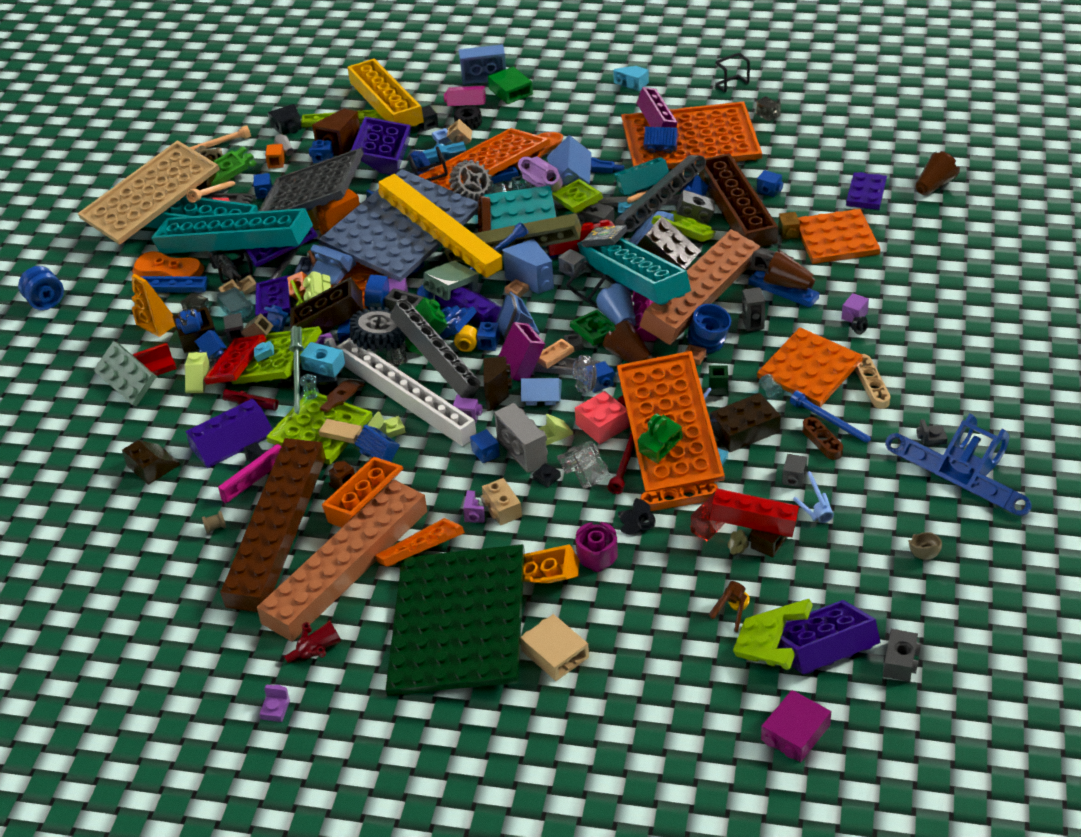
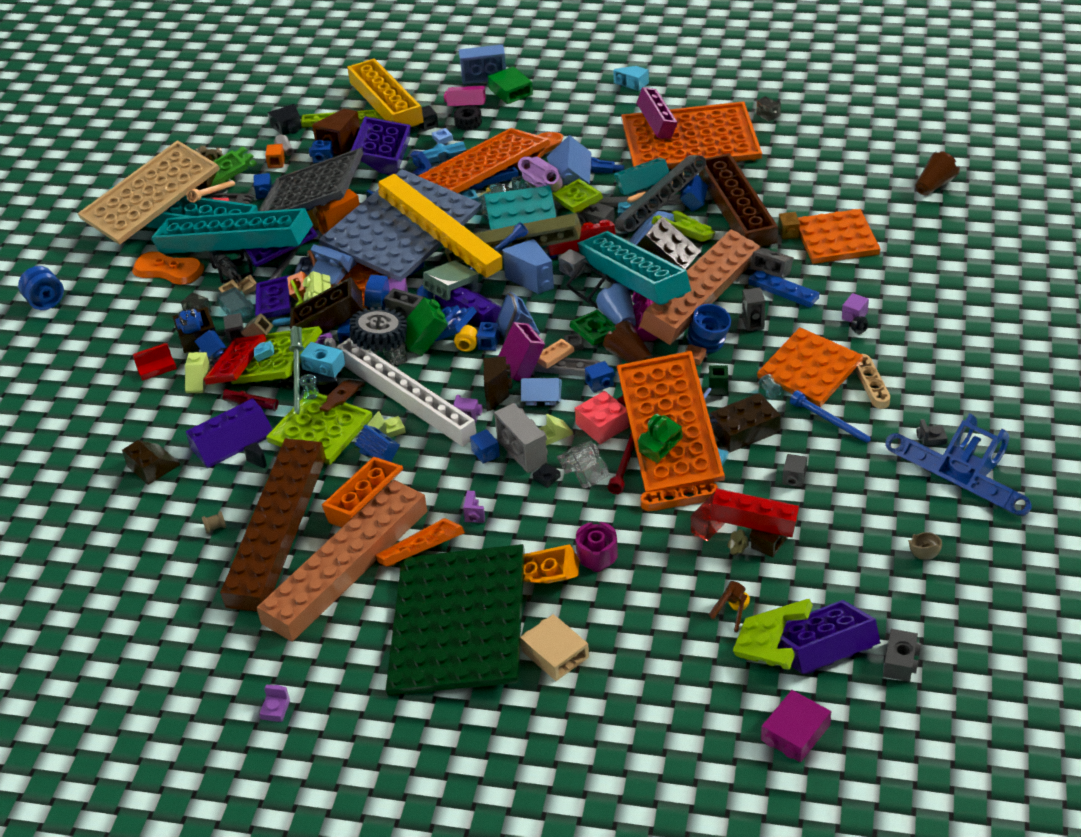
sand green plate [94,341,157,407] -> none
light orange wedge [132,274,175,337] -> none
blue plate [141,276,209,293] -> none
light nougat piece [189,125,251,150] -> none
dark pink tile [218,444,281,504] -> none
blue bracket [264,305,288,332] -> none
dark red piece [284,620,342,663] -> none
tan tile [319,419,362,444] -> none
reddish brown brick [328,461,355,491] -> none
dark grey beam [390,299,480,399] -> none
black piece [408,146,448,181] -> none
tan brick [447,119,472,145] -> none
light grey gear [449,159,494,202] -> none
reddish brown beam [478,196,491,232] -> none
tan brick [481,478,522,526] -> none
light nougat tile [505,279,529,298] -> none
clear tile [572,355,597,393] -> none
tile [582,225,627,247] -> none
black plate [618,498,656,535] -> none
blue brick [643,126,678,153] -> none
dark grey brick [677,190,714,224] -> none
black piece [715,53,750,92] -> none
blue brick [756,170,783,197] -> none
reddish brown cone [763,249,816,291] -> none
light blue plant [793,471,834,523] -> none
reddish brown beam [802,417,843,460] -> none
dark purple plate [846,172,887,210] -> none

